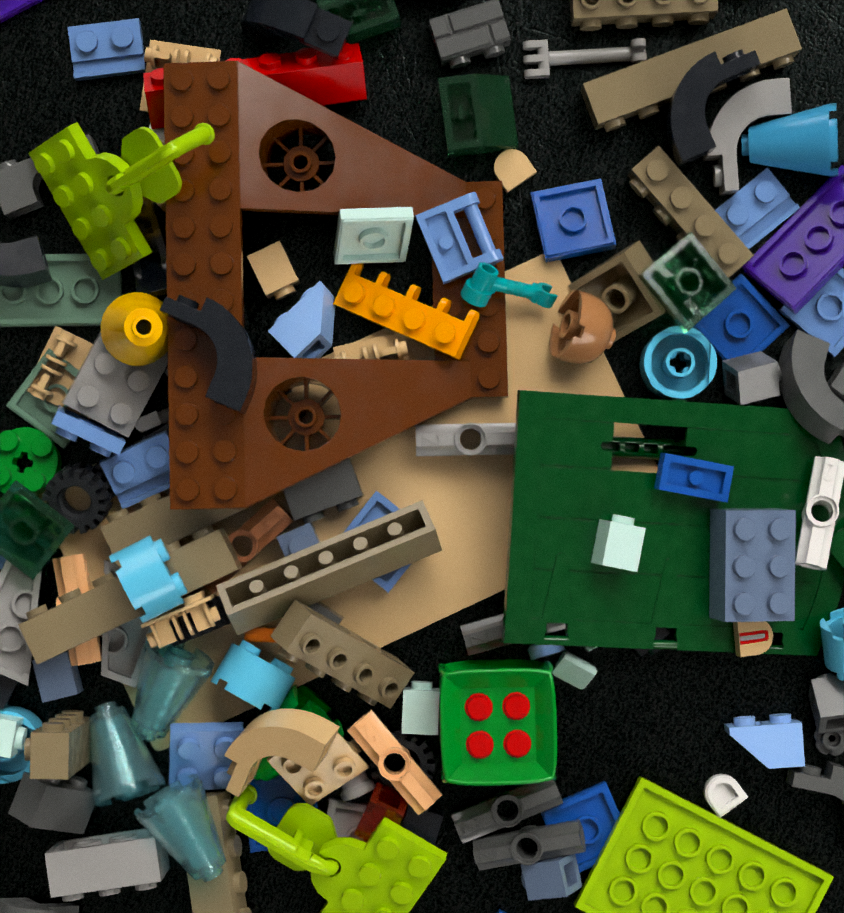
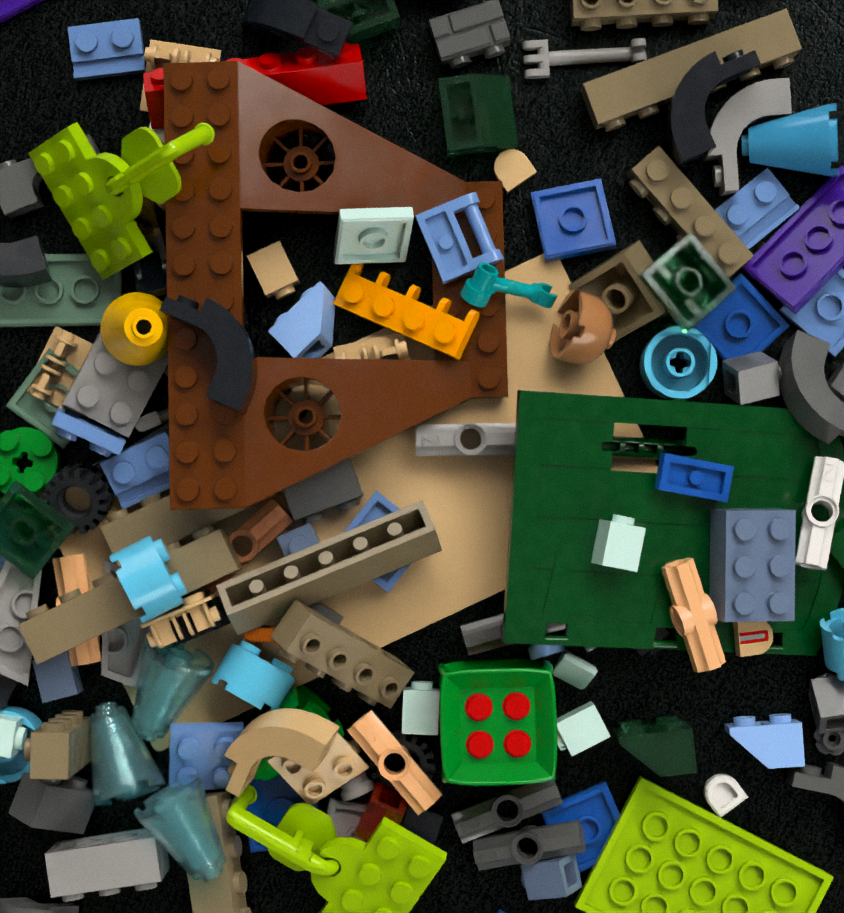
none -> light aqua brick [557,701,611,756]
none -> clear green slope [612,715,697,777]
none -> light nougat piece [661,557,726,673]

